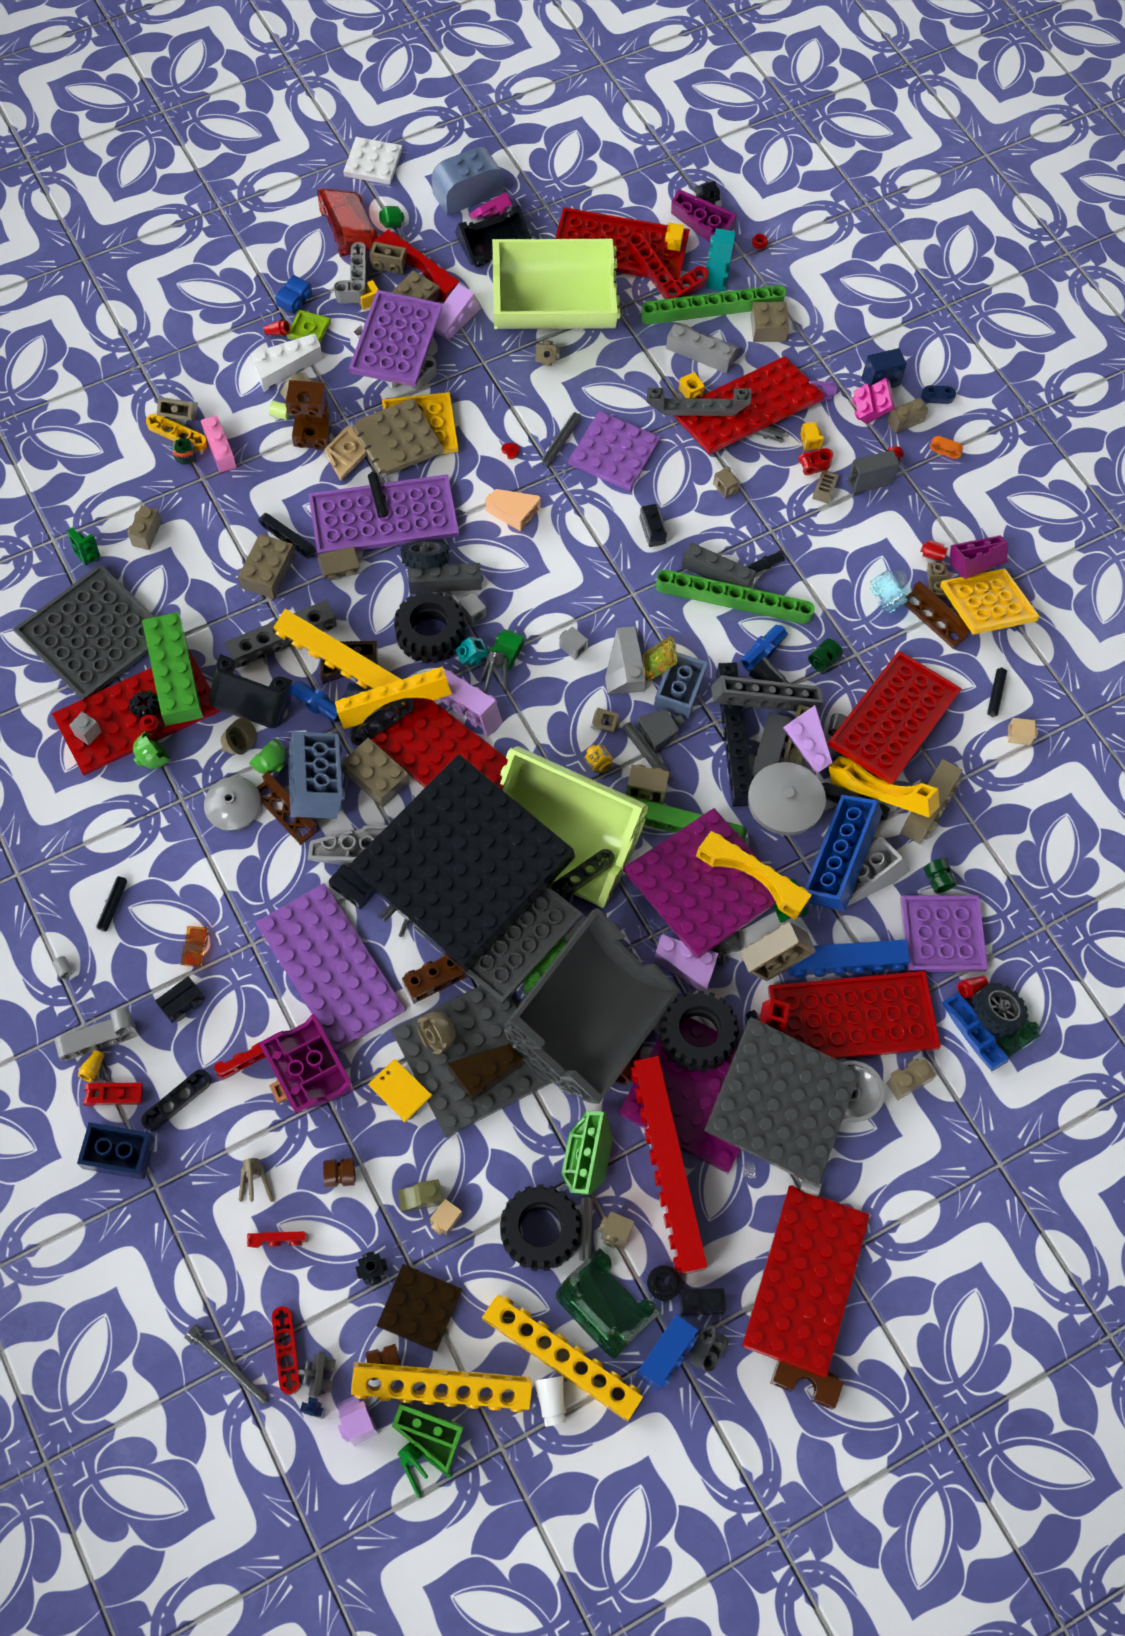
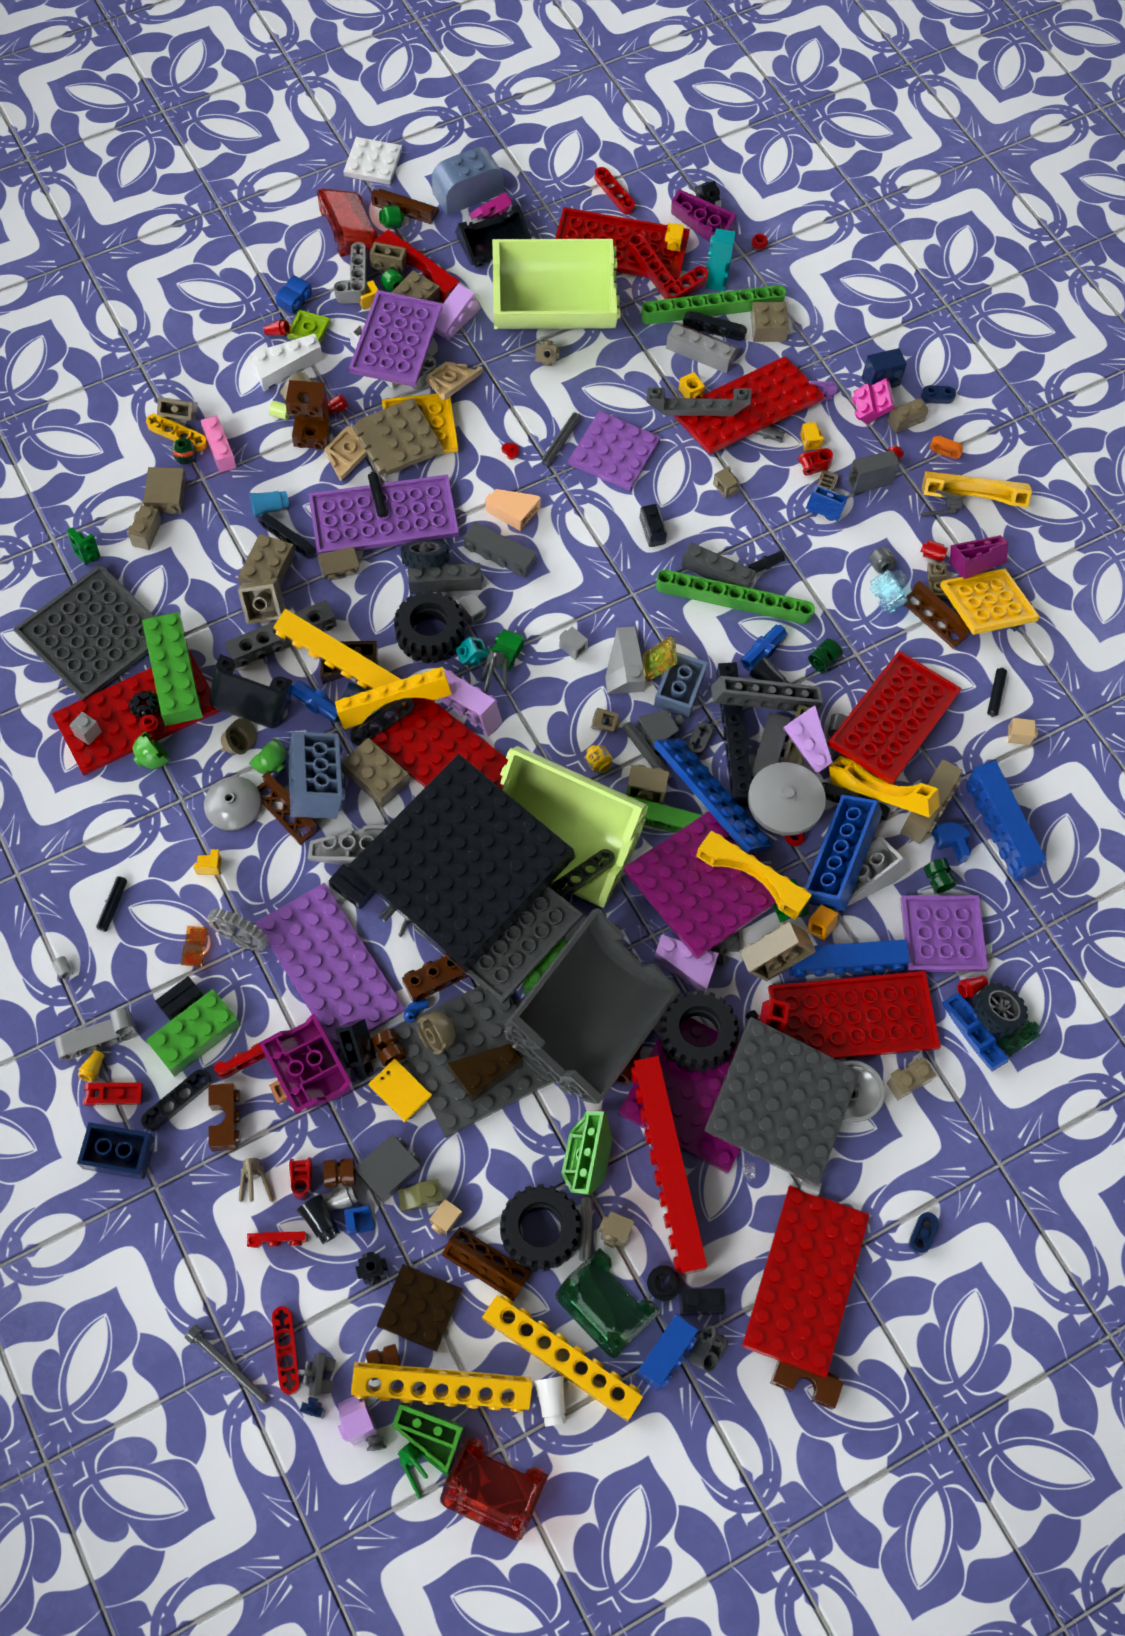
none -> dark tan brick [143,467,187,514]
none -> bright green brick [146,989,241,1077]
none -> yellow panel [194,849,222,875]
none -> light grey gear [207,908,269,952]
none -> reddish brown arch [208,1083,241,1152]
none -> dark tan brick [238,577,286,624]
none -> dark azure plant [250,491,289,517]
none -> red piece [289,1157,313,1200]
none -> black plant [296,1194,340,1244]
none -> light grey cone [326,1186,359,1212]
none -> red cone [328,394,348,414]
none -> black brick [335,1019,376,1081]
none -> blue panel [344,1205,374,1235]
none -> dark grey brick [354,1134,421,1203]
none -> dark grey bush [366,1436,387,1451]
none -> reddish brown fence [371,189,439,224]
none -> reddish brown wheel [371,1028,407,1067]
none -> green head [381,269,404,293]
none -> blue arm [404,999,429,1022]
none -> tan wing [426,361,483,401]
none -> clear red windscreen [440,1436,549,1541]
none -> reddish brown fence [442,1227,532,1301]
none -> dark grey brick [464,522,537,578]
none -> red beam [594,167,635,215]
none -> blue plate [653,738,773,854]
none -> black beam [683,312,747,341]
none -> dark grey beam [688,722,712,756]
none -> red plate [785,833,805,847]
none -> blue brick [805,484,848,521]
none -> light orange brick [808,905,838,941]
none -> dark grey head [869,547,896,574]
none -> dark blue plate [908,1212,939,1254]
none -> dark grey plant [920,489,963,516]
none -> yellow arch [922,471,1032,507]
none -> blue brick [931,822,971,863]
none -> blue brick [966,760,1047,882]

